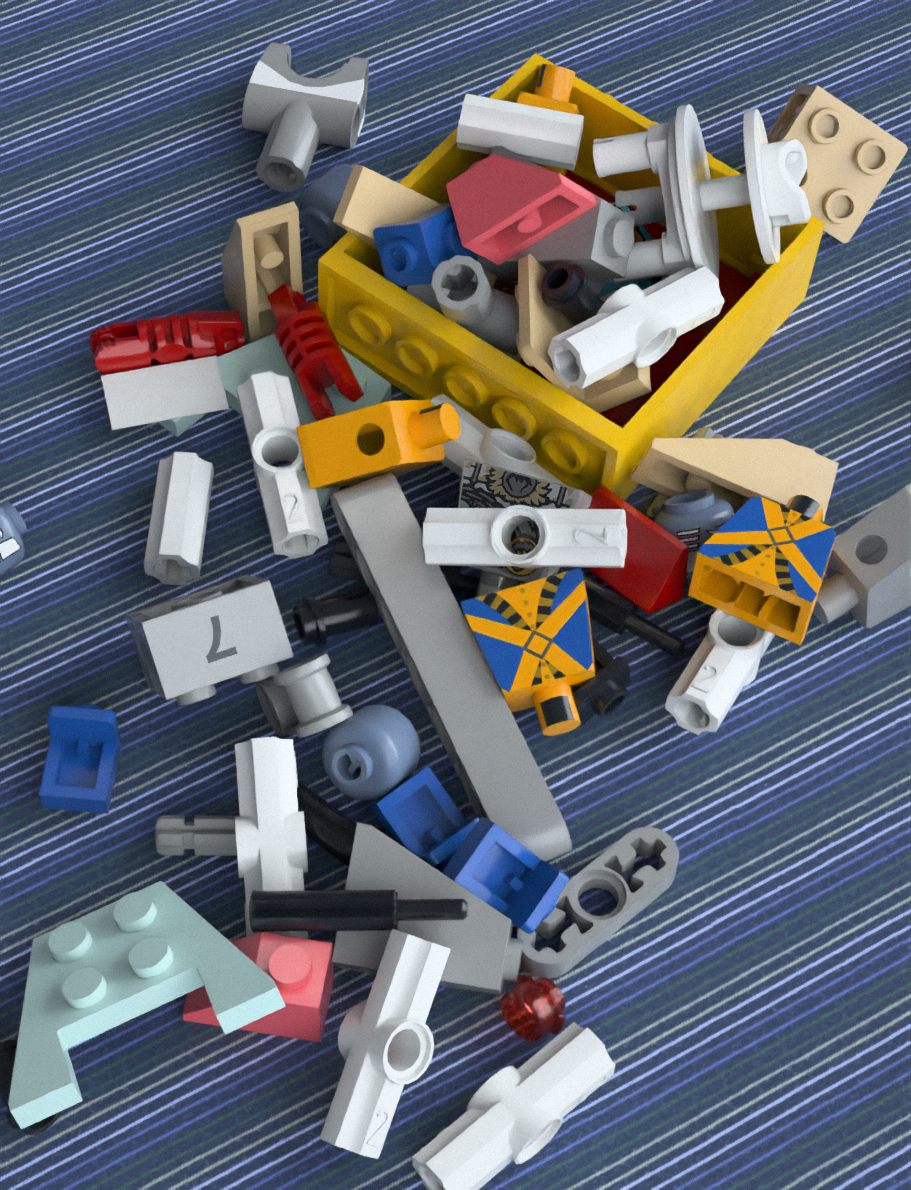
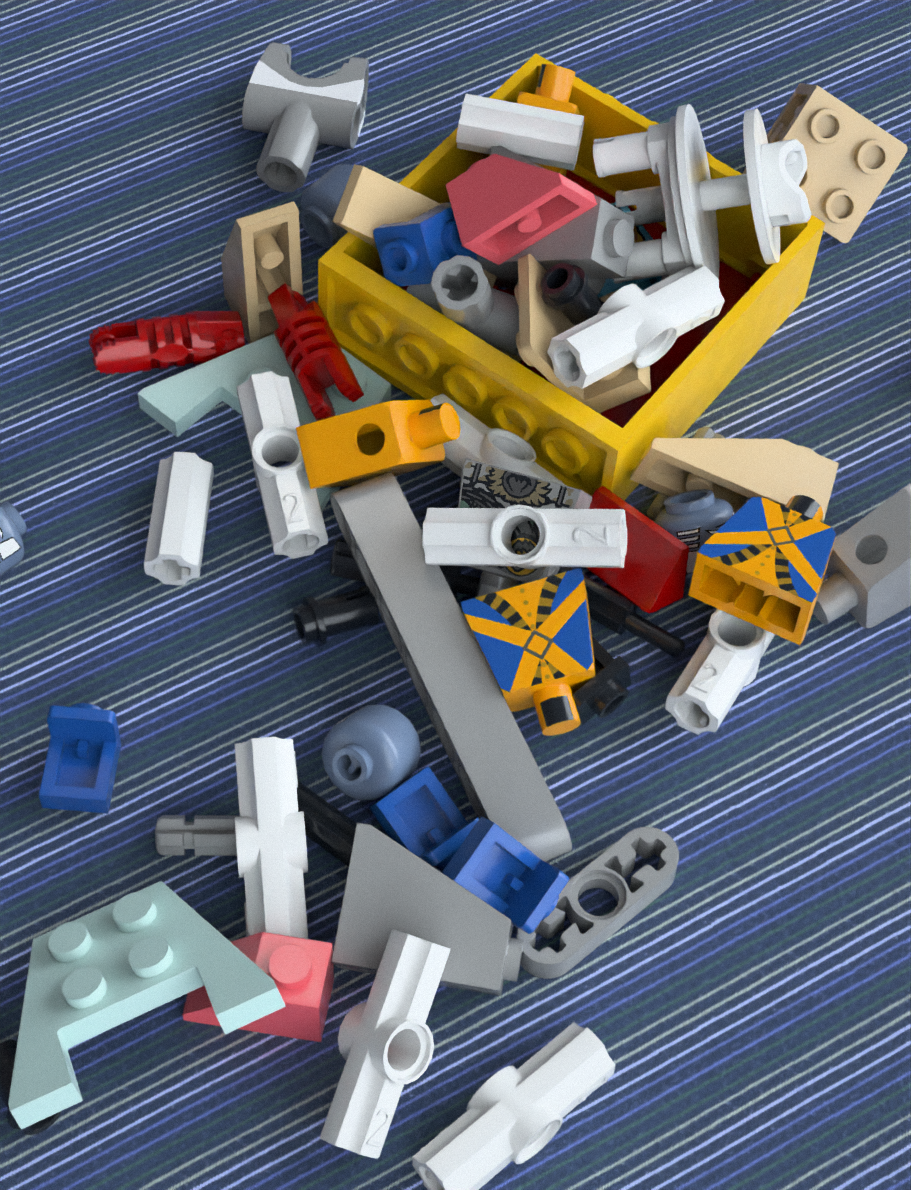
white sticker [101,355,229,430] -> none
brick [125,575,294,705] -> none
black axle [249,890,468,933] -> none
light grey piece [255,653,353,738] -> none
clear red plate [501,973,565,1041] -> none

